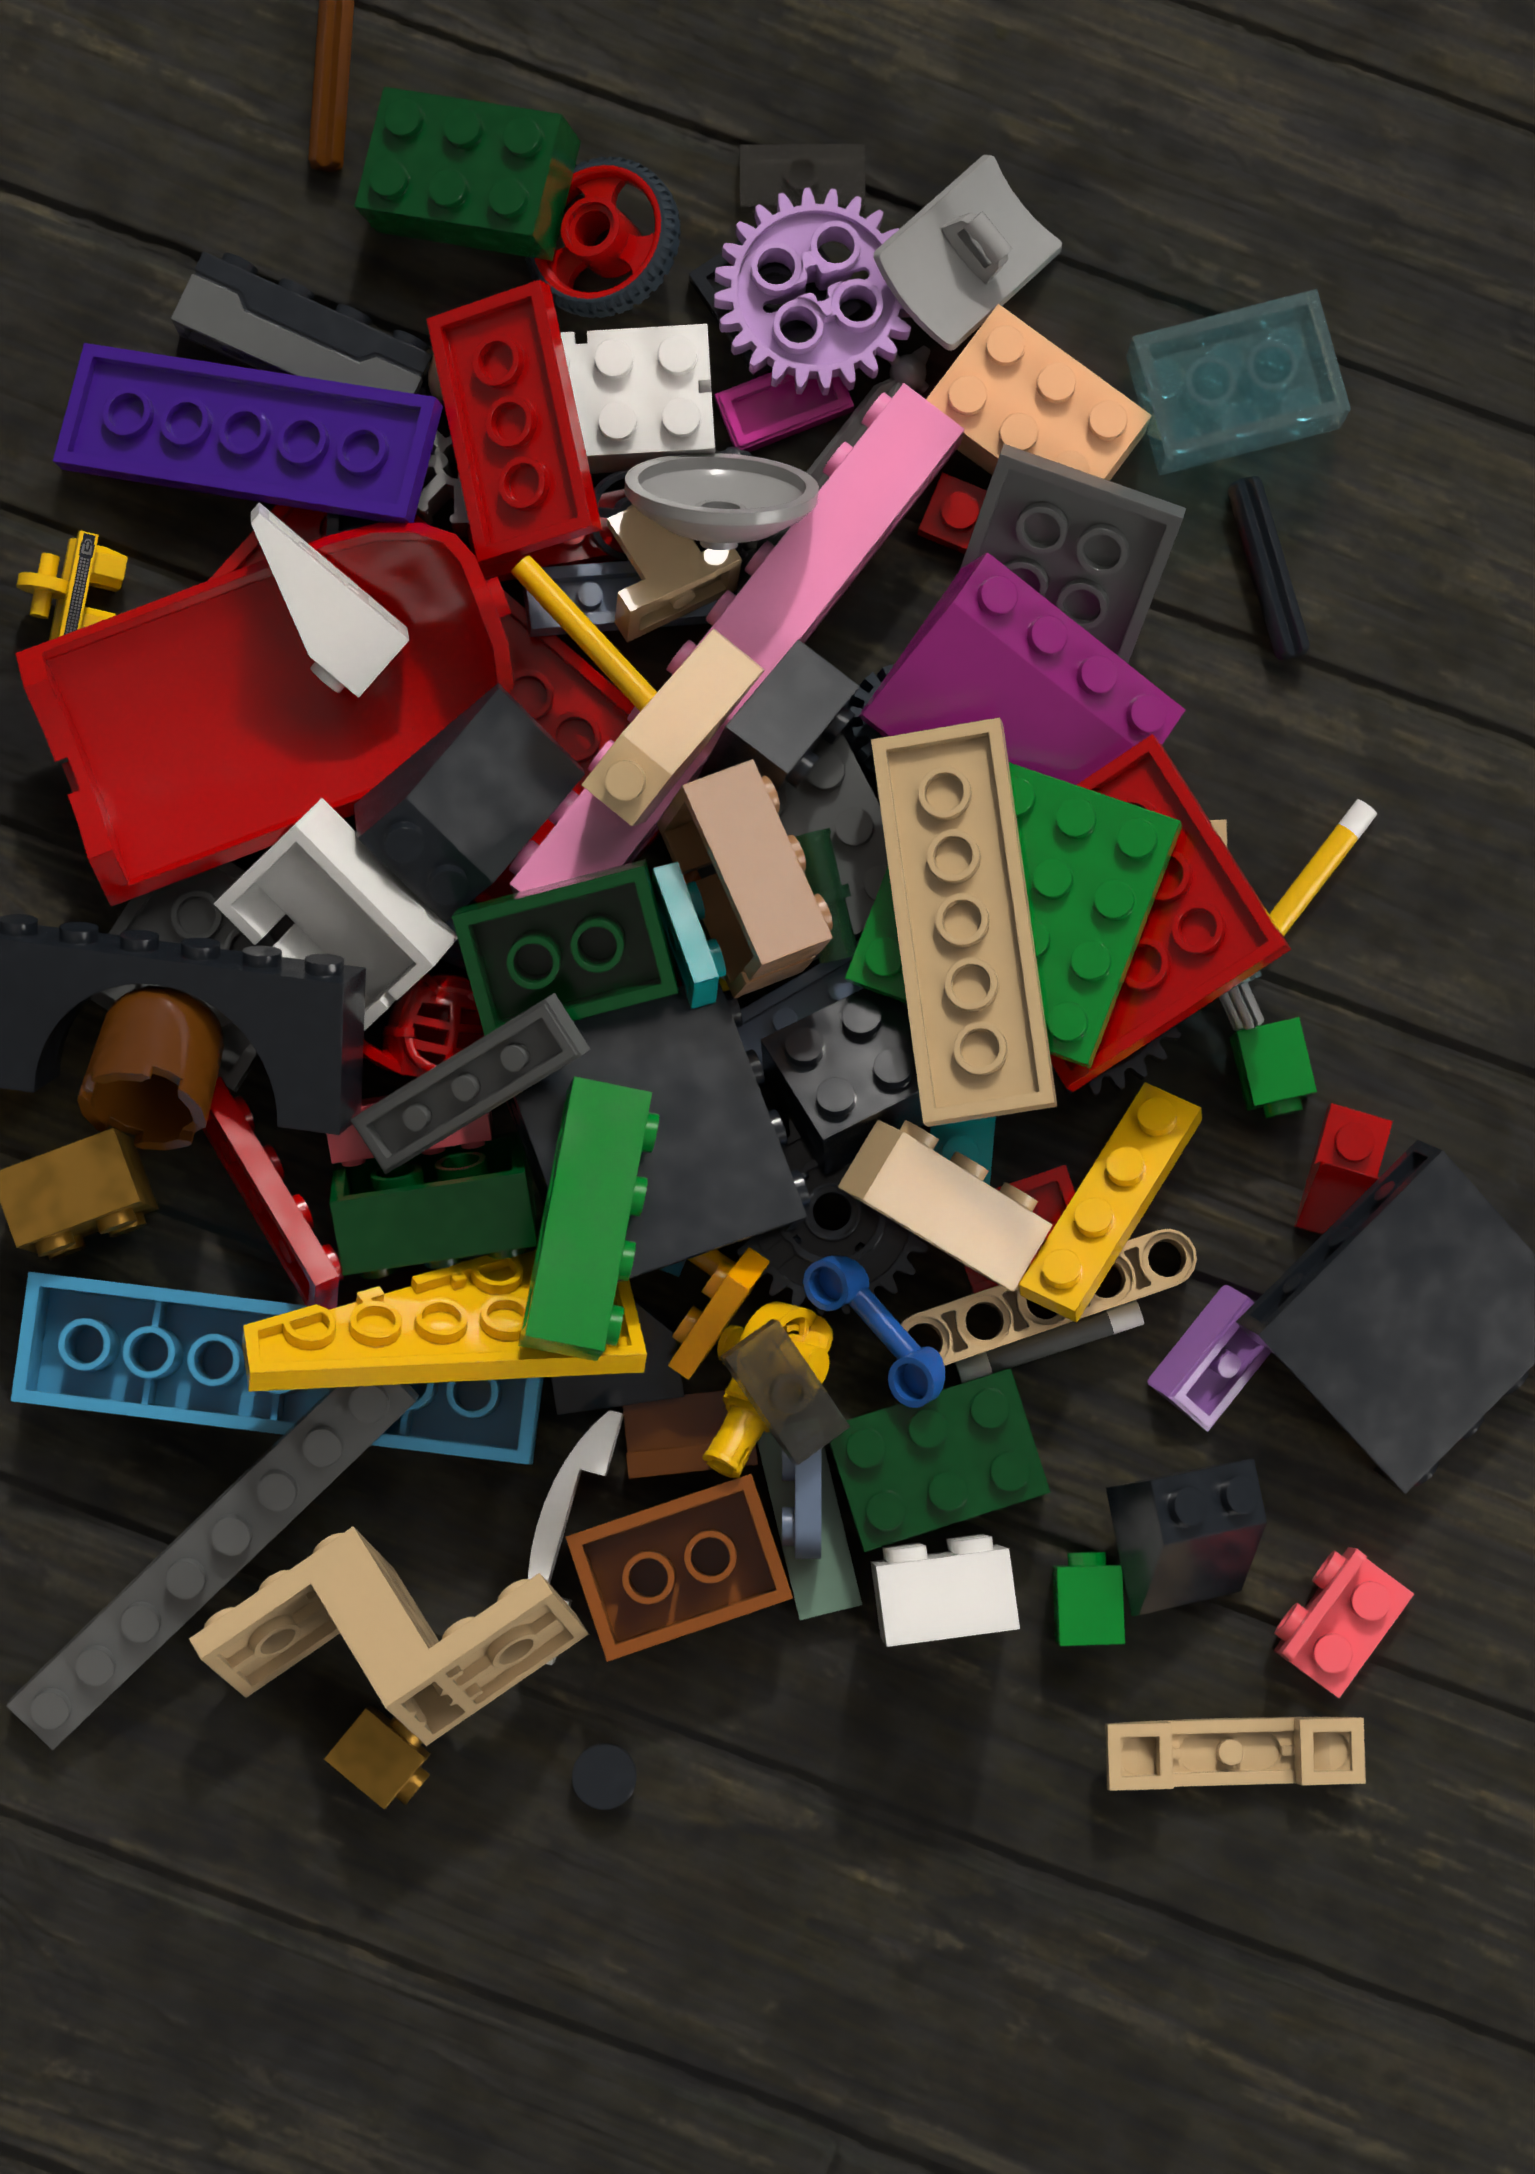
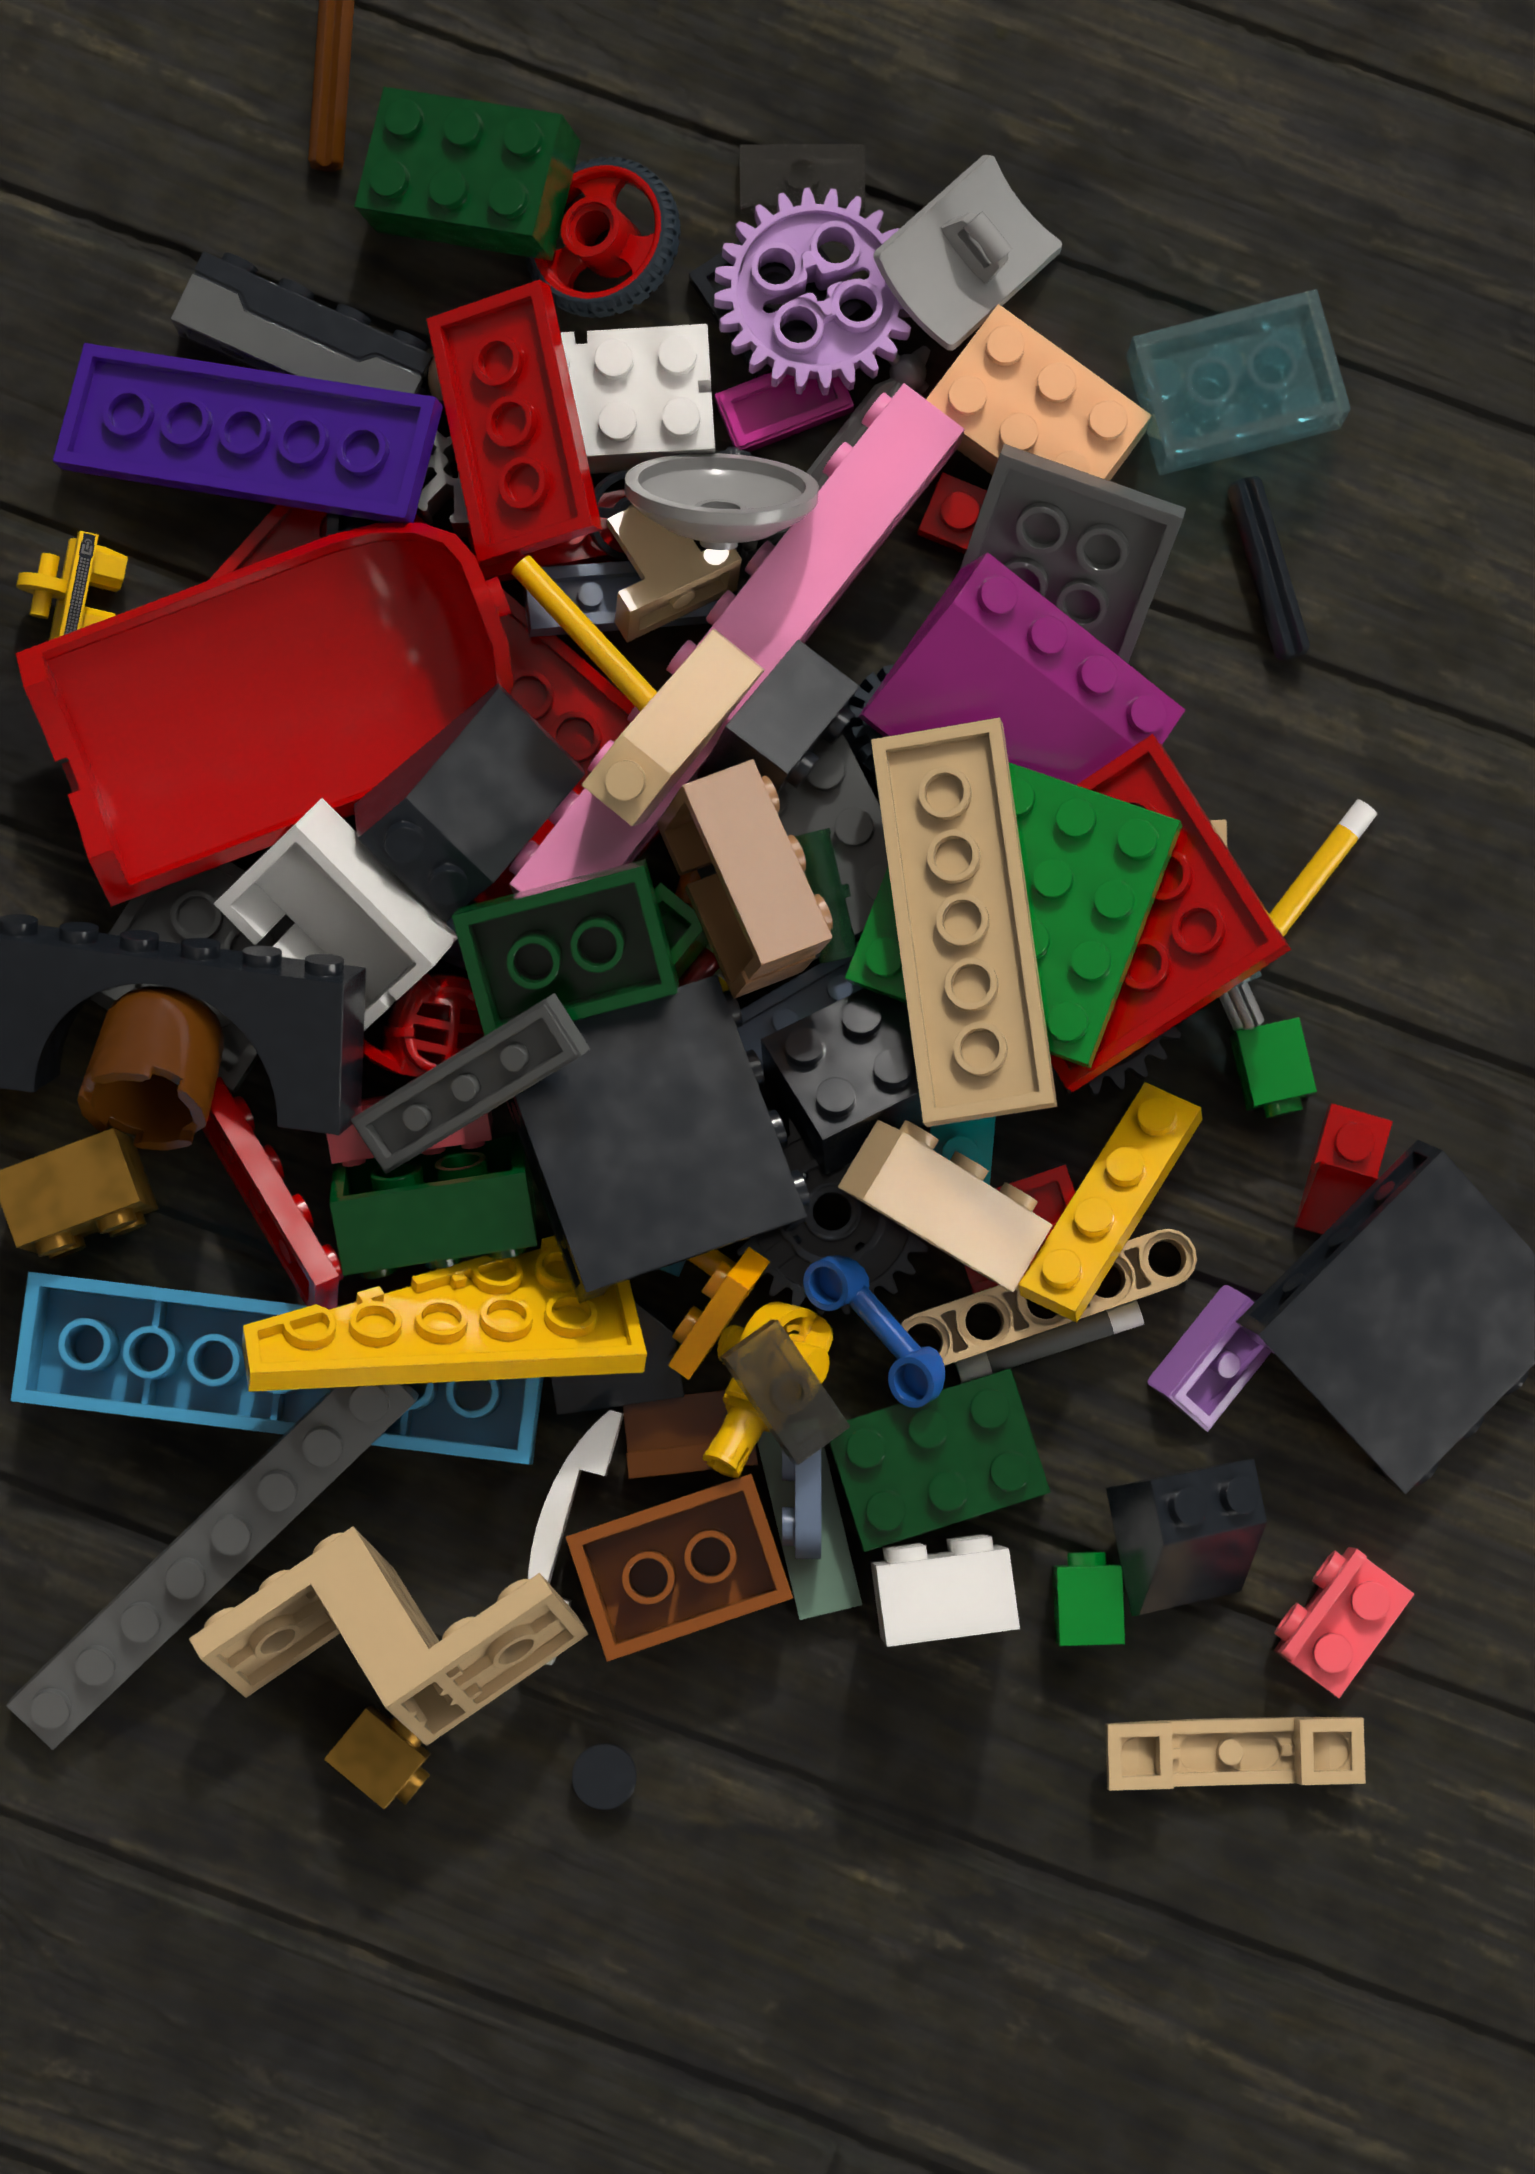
white slope [251,502,409,698] -> none
green brick [518,1076,659,1361] -> none
teal plate [652,862,726,1009] -> none

